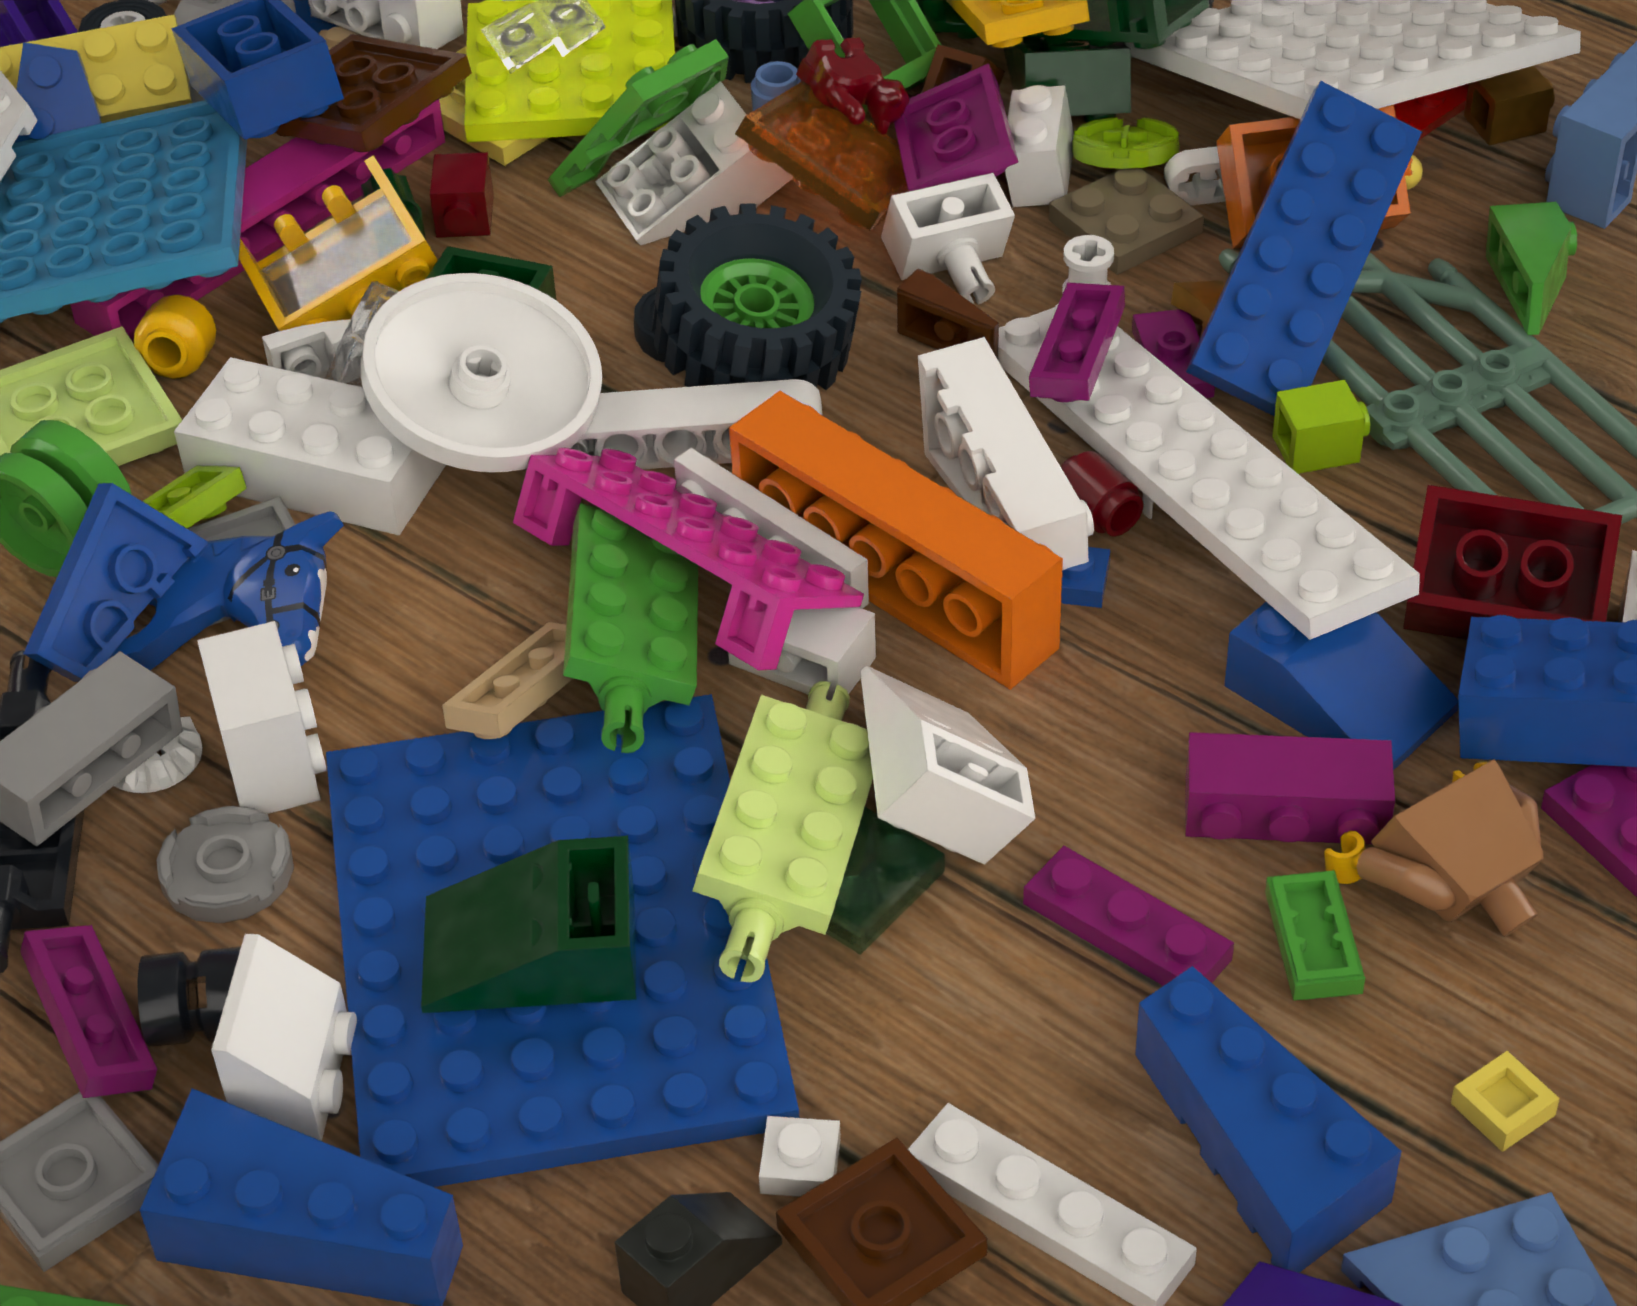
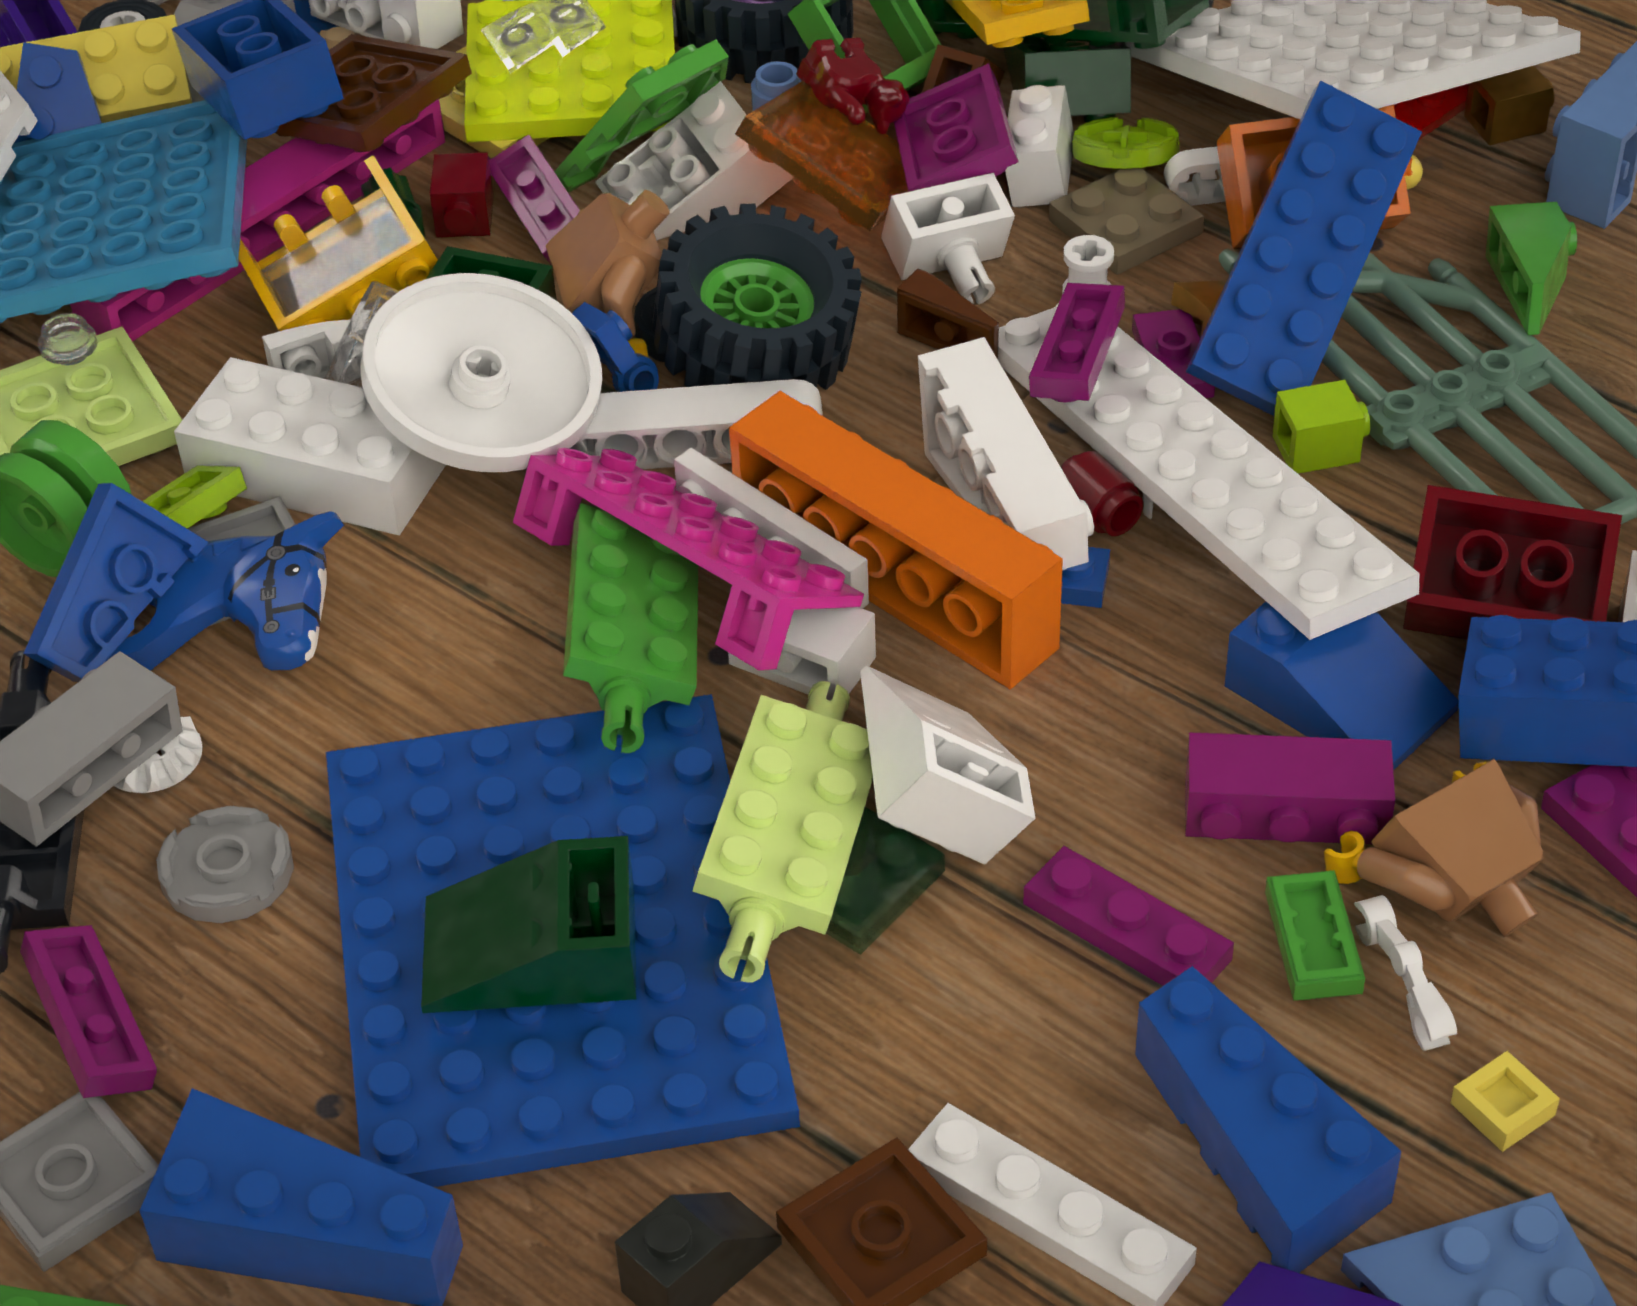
yellow head [134,294,216,379] -> none
black wheel [137,946,241,1047] -> none
white brick [197,621,327,814] -> none
white slope [212,934,357,1141] -> none
tan plate [442,622,574,739] -> none
white plate [759,1116,841,1196] -> none
none -> clear plate [38,313,98,365]
none -> plate [489,134,580,265]
none -> medium nougat torso [545,190,670,357]
none -> blue plate [572,302,659,392]
none -> white piece [1354,895,1457,1051]

